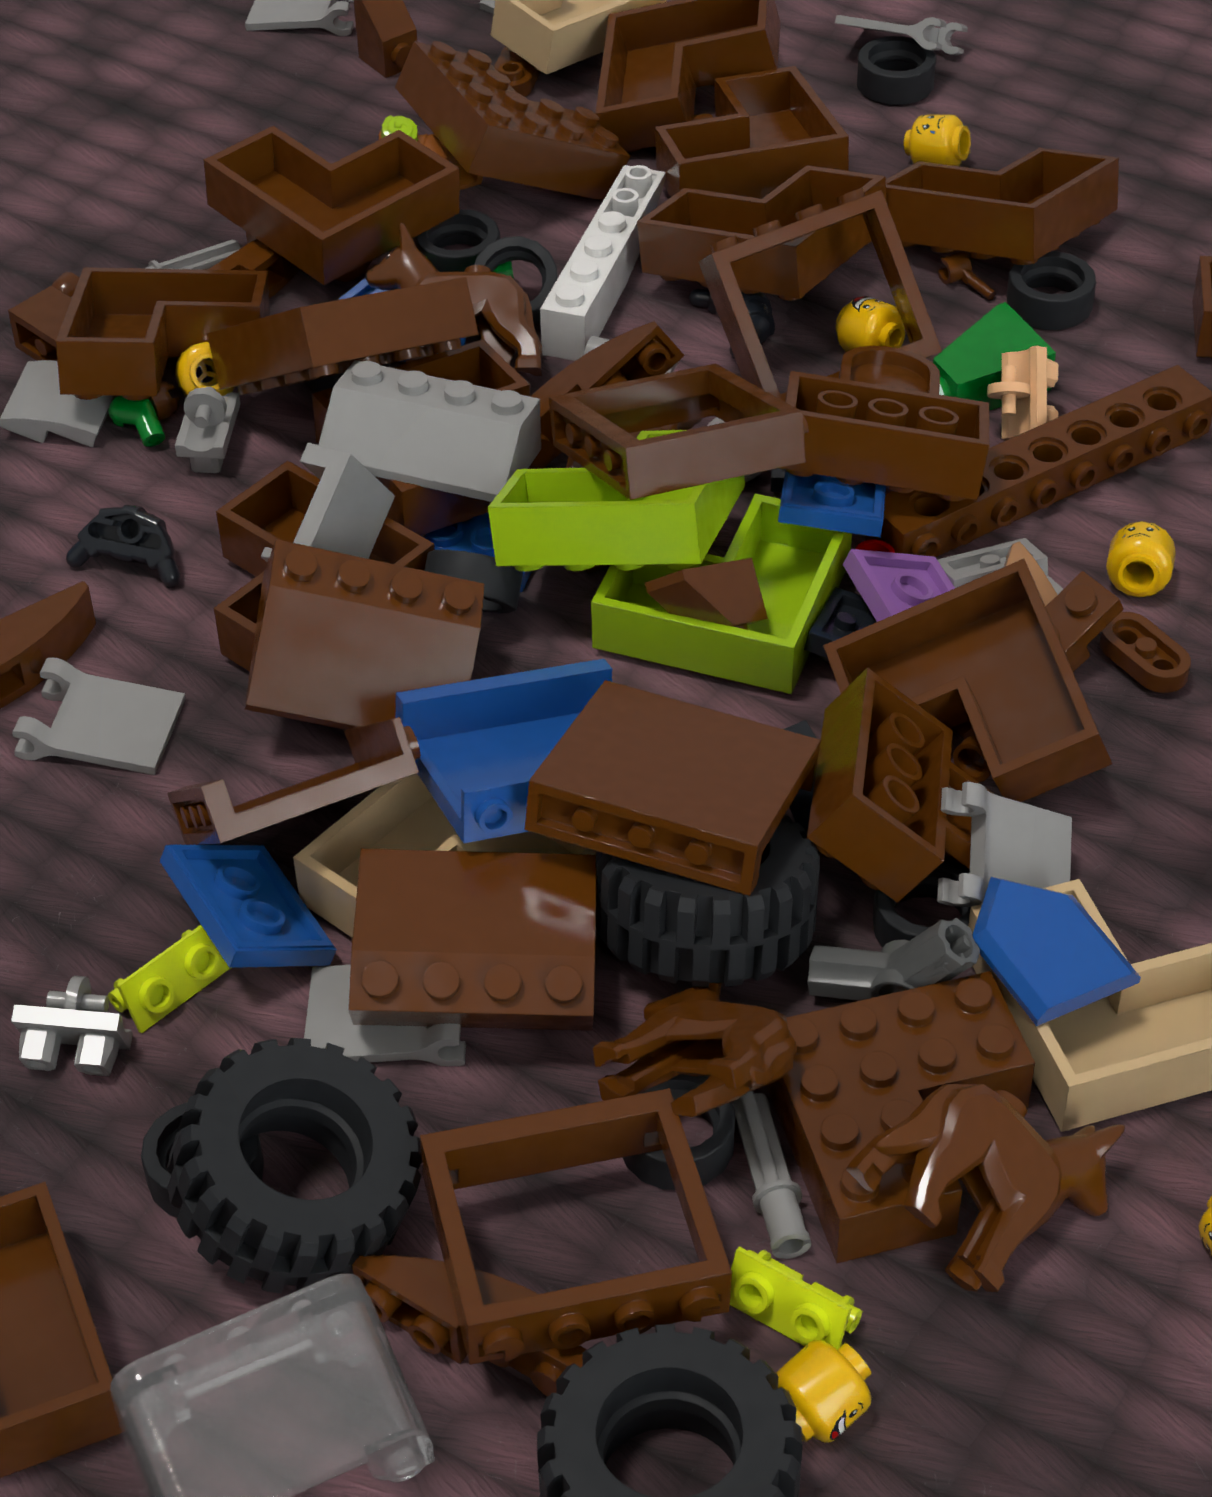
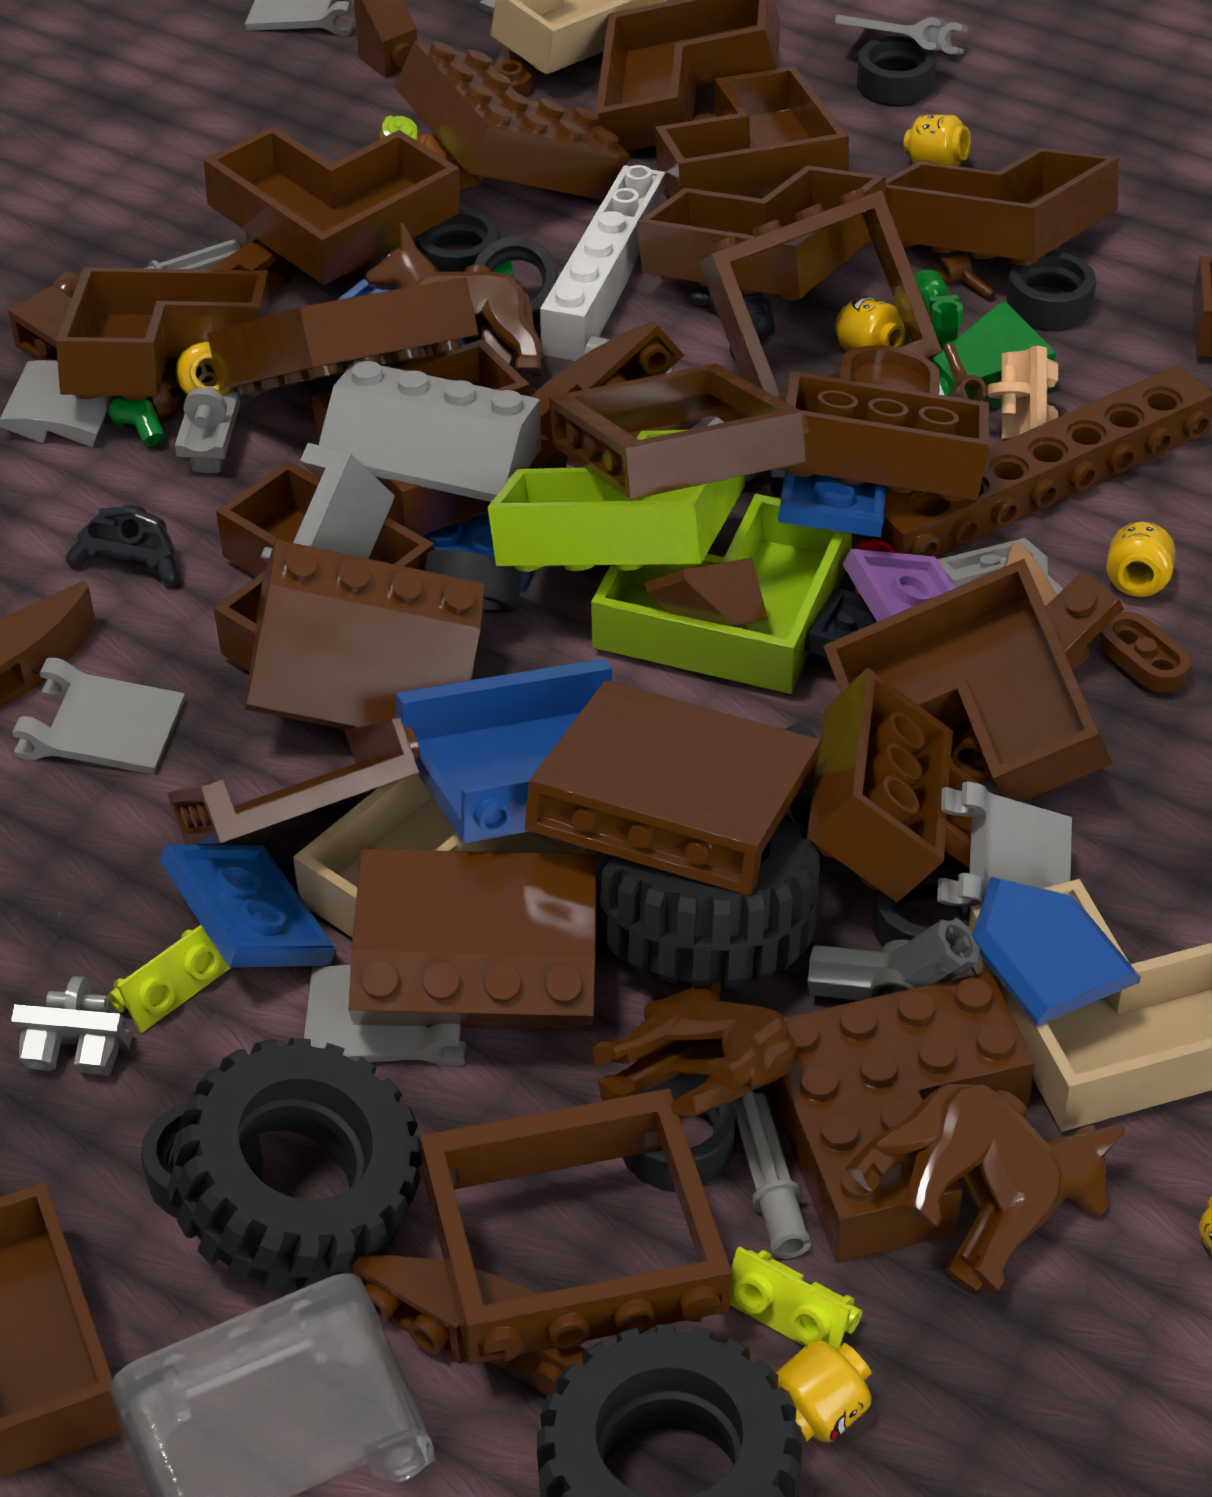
none -> green bar [914,270,963,363]
none -> reddish brown hand [943,343,987,401]

